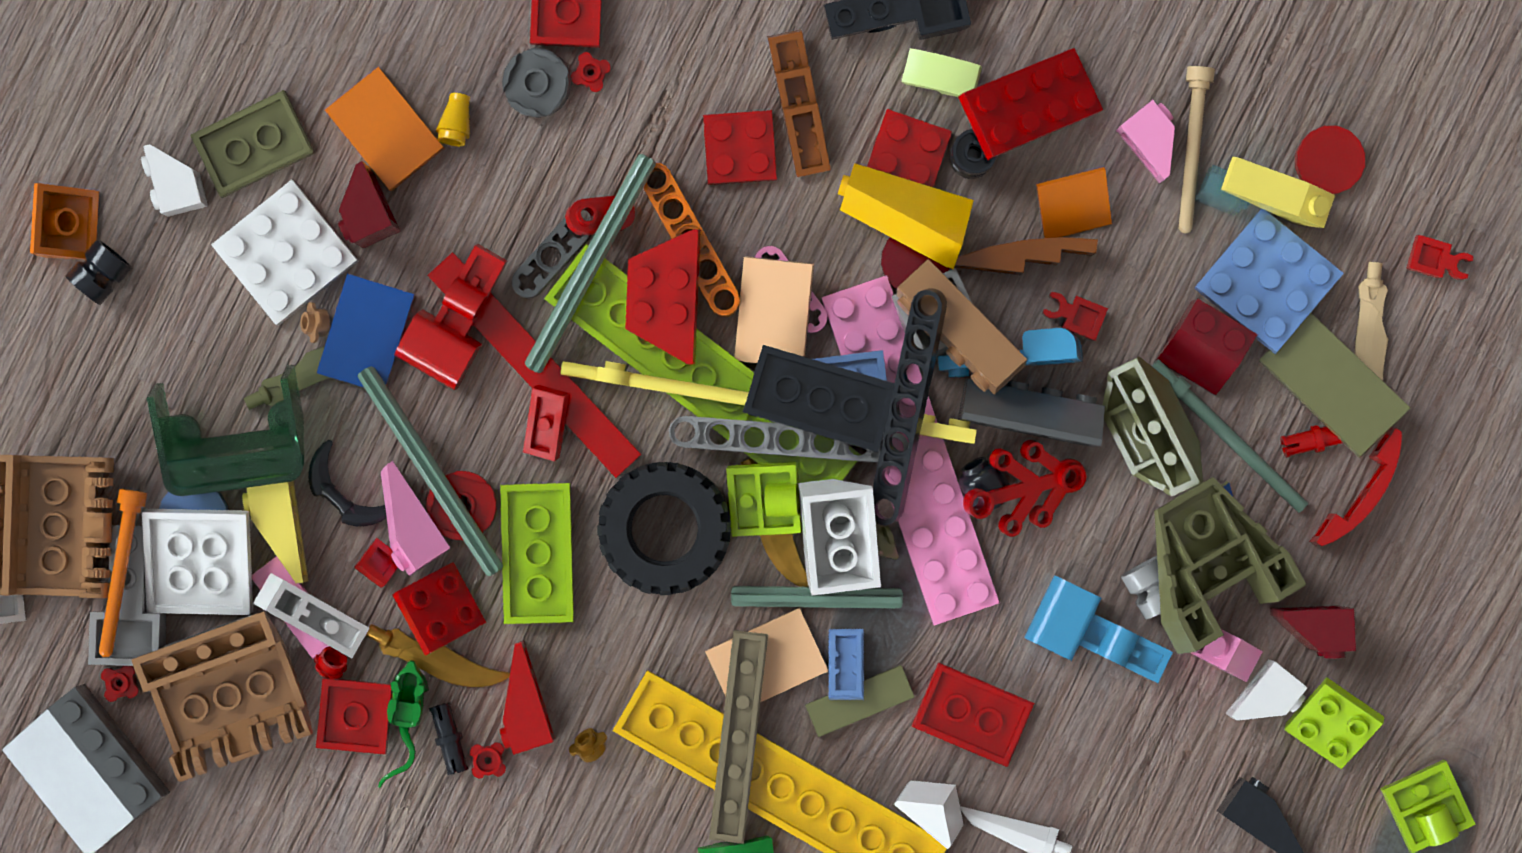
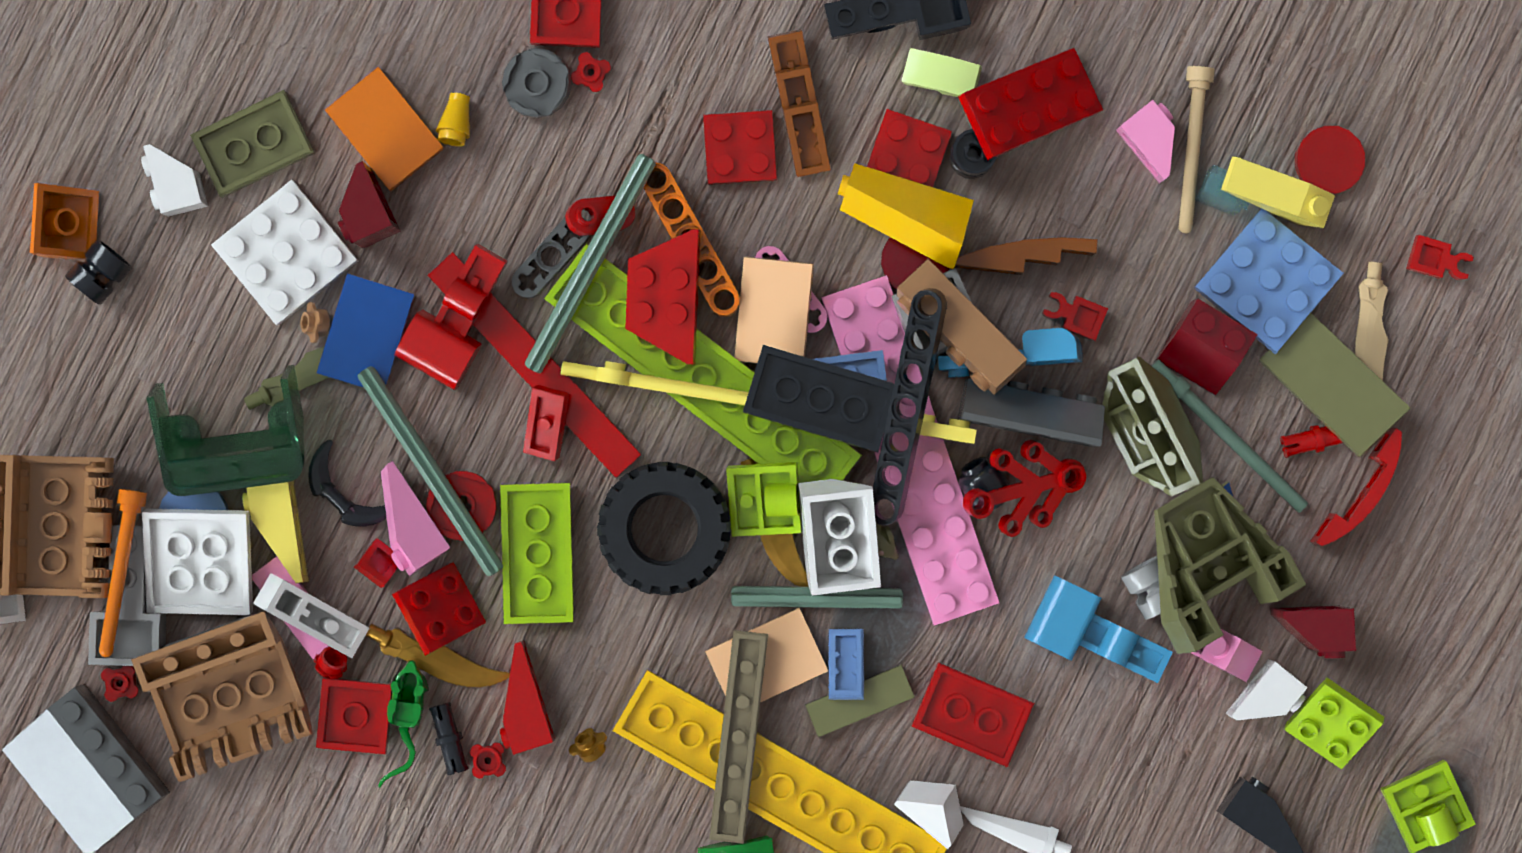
light grey beam [669,416,909,463] -> none
orange piece [1036,167,1112,238] -> none

